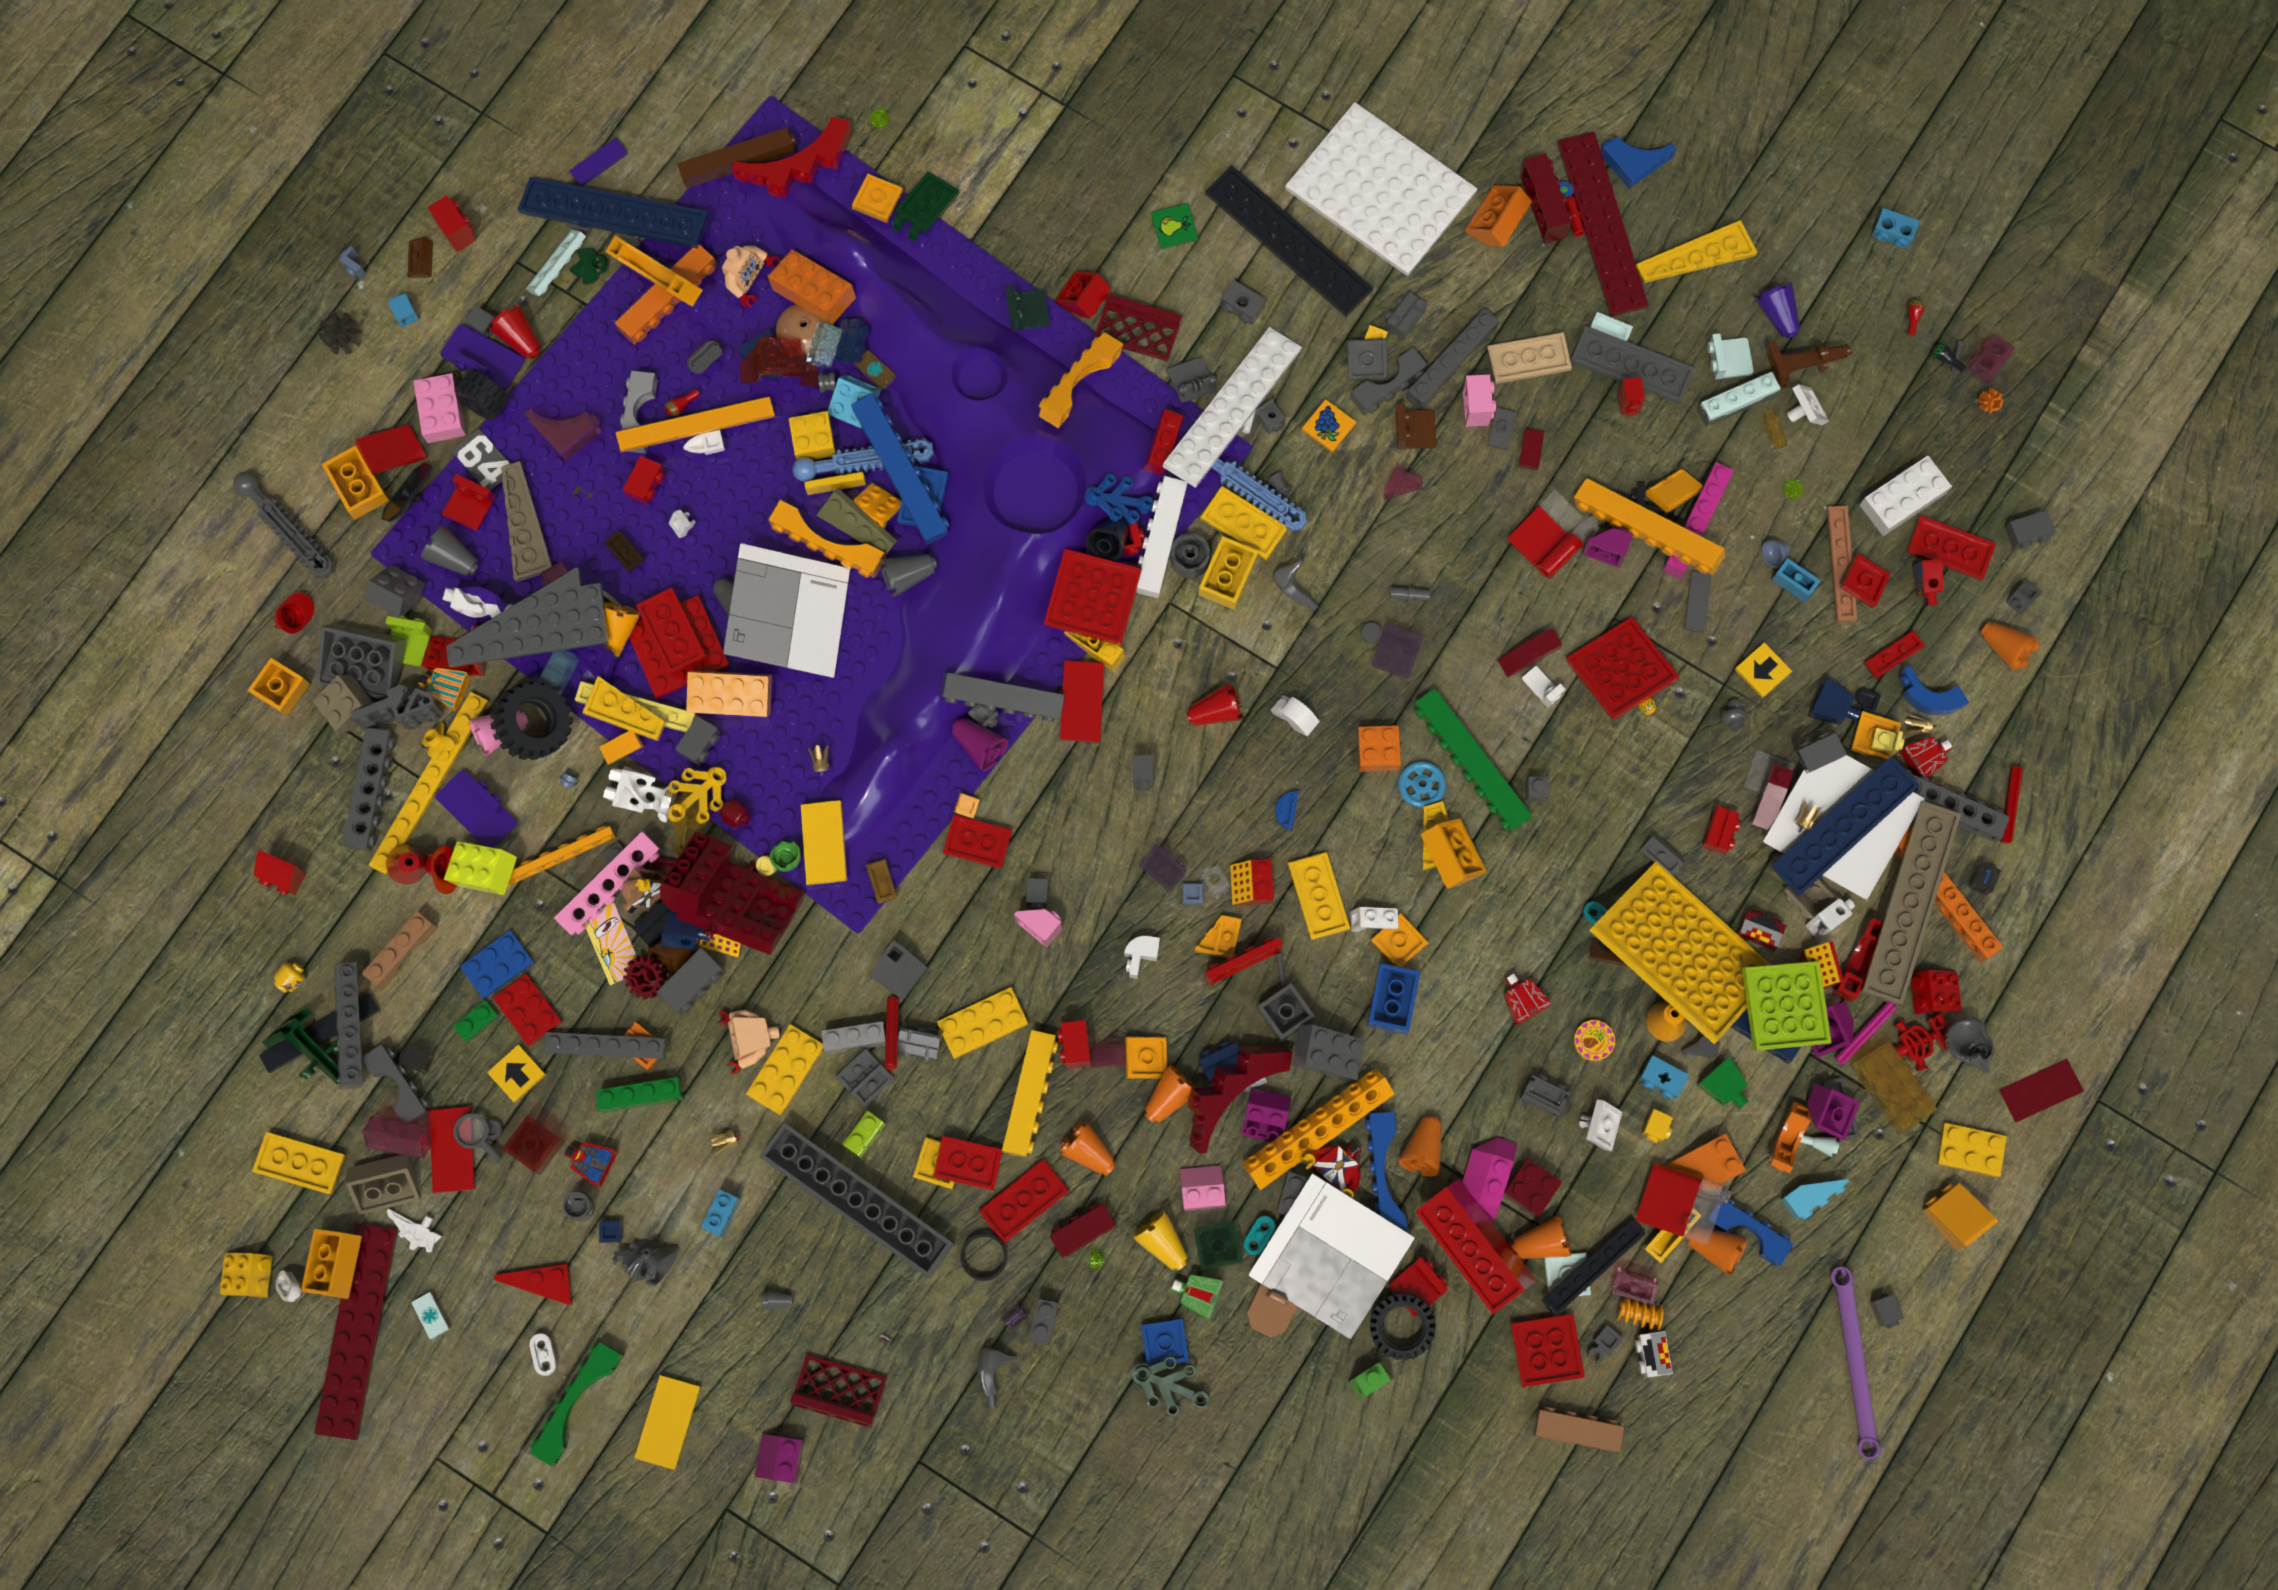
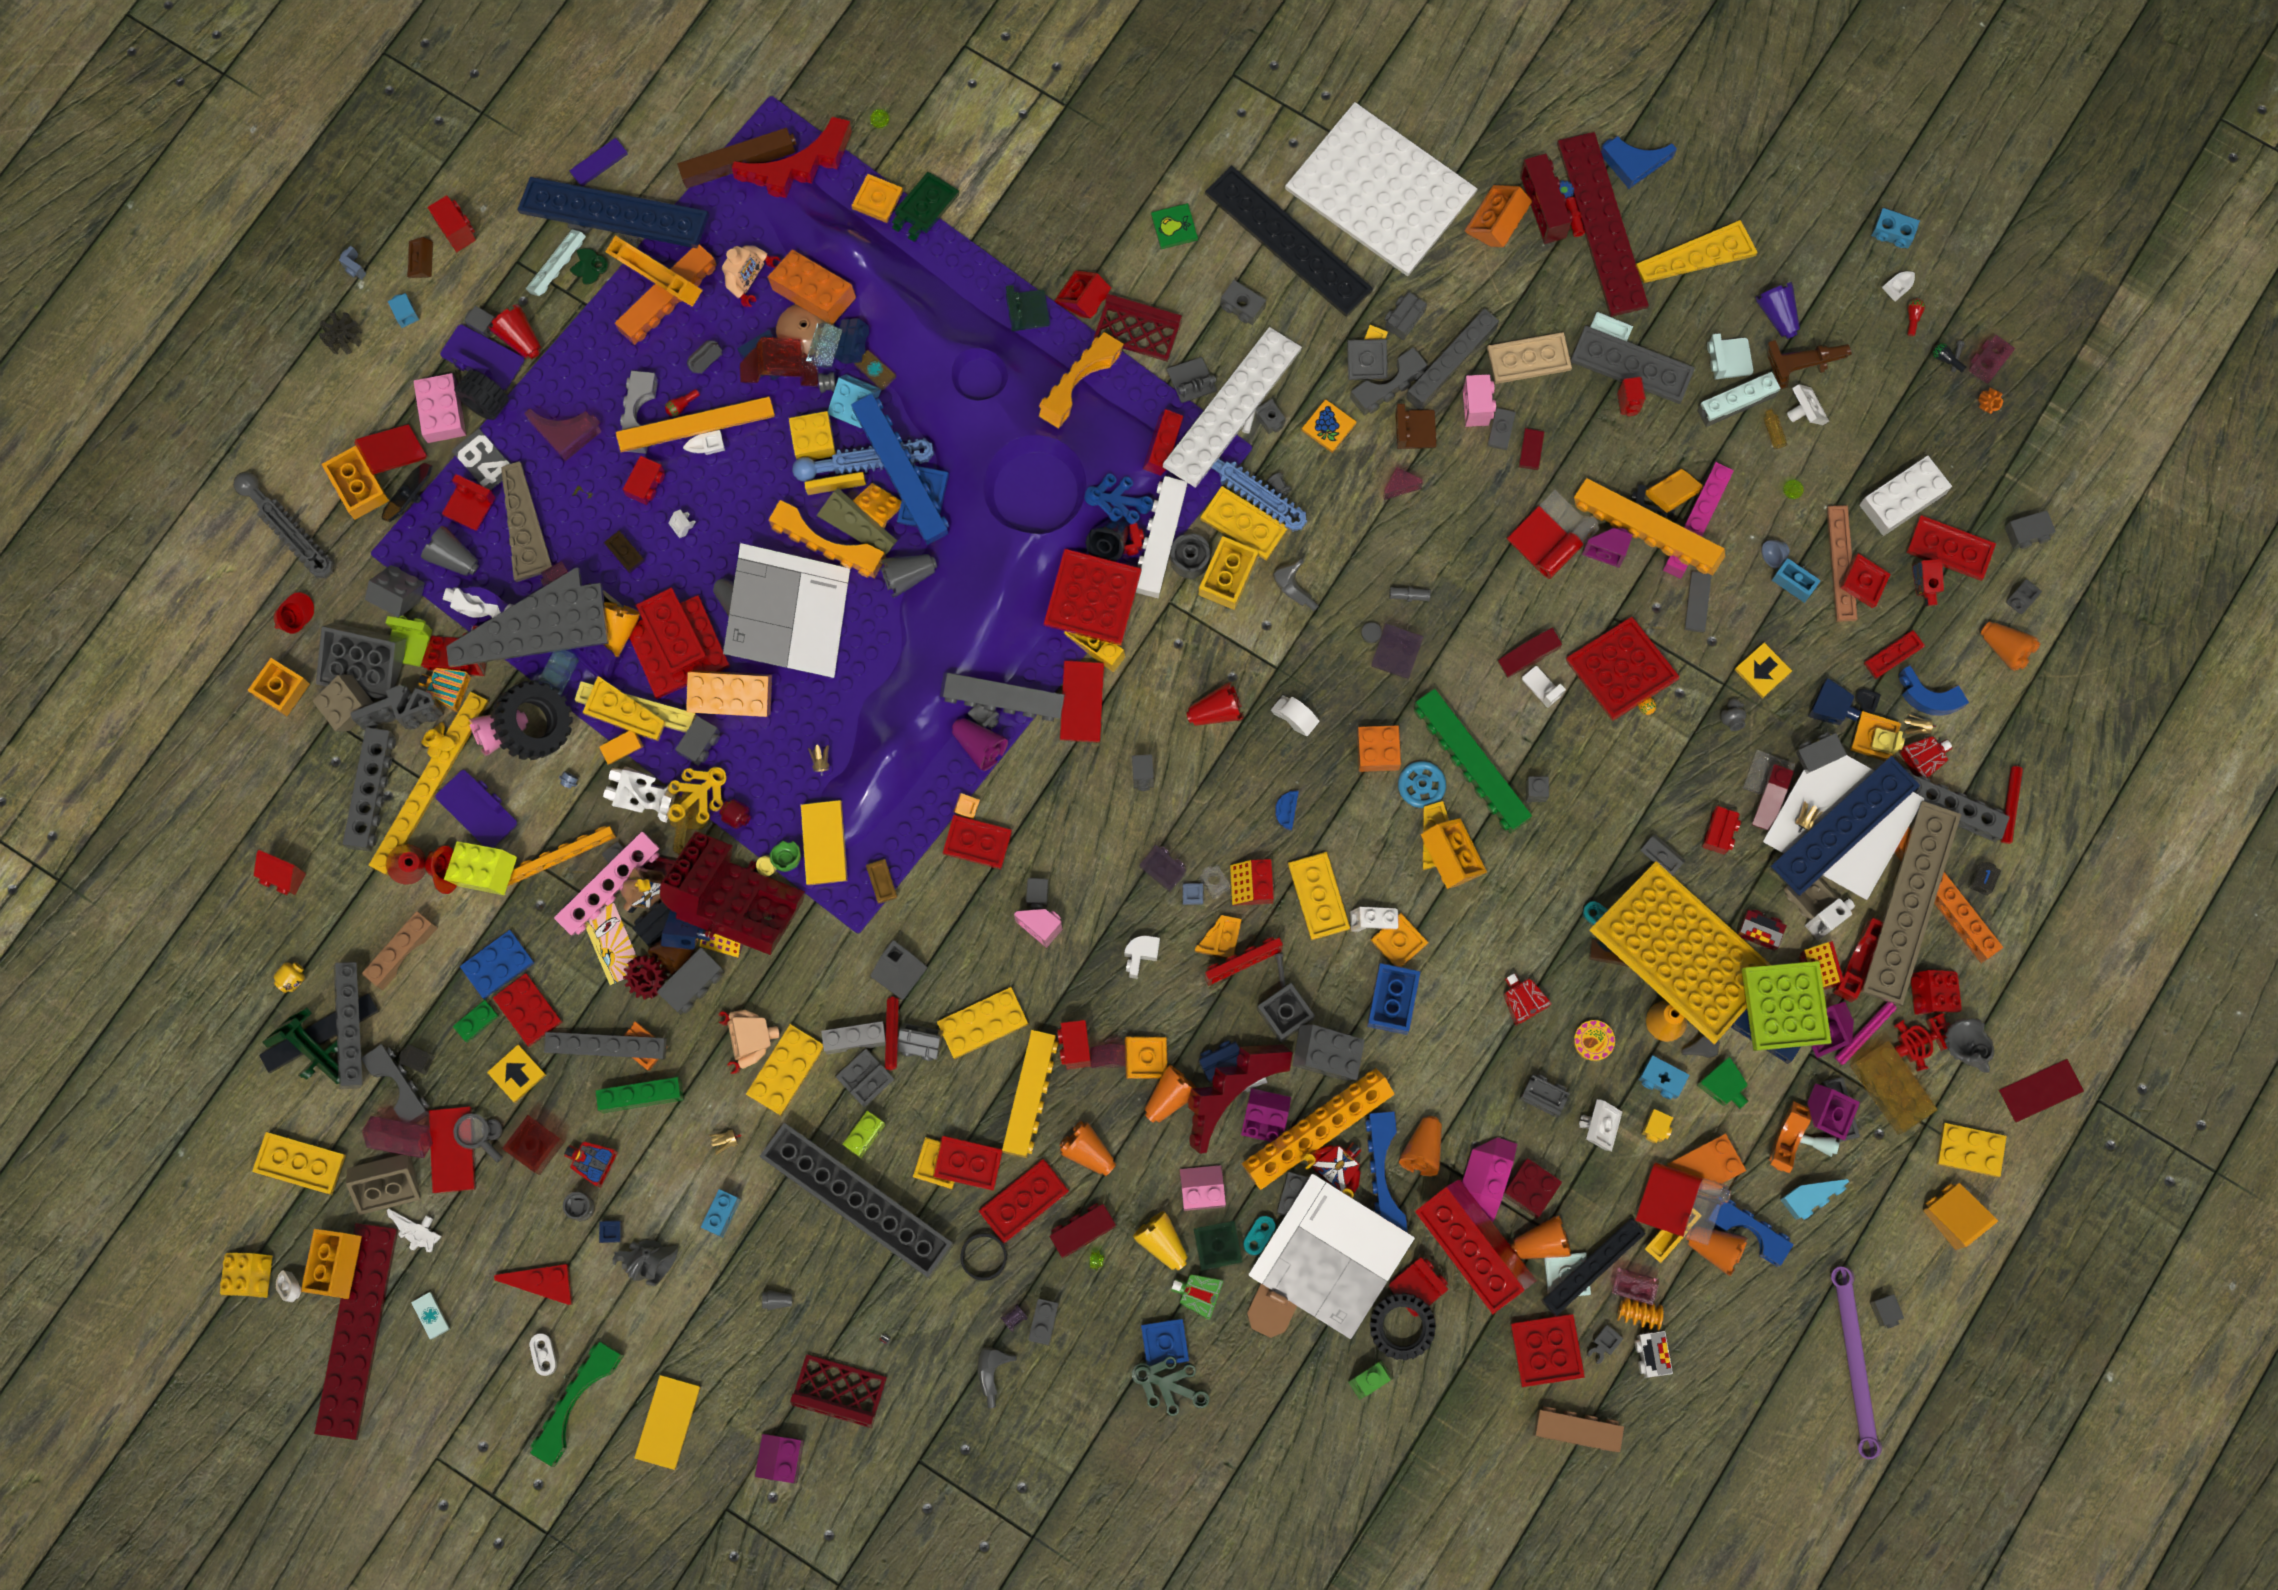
none -> white plate [1882,271,1915,301]

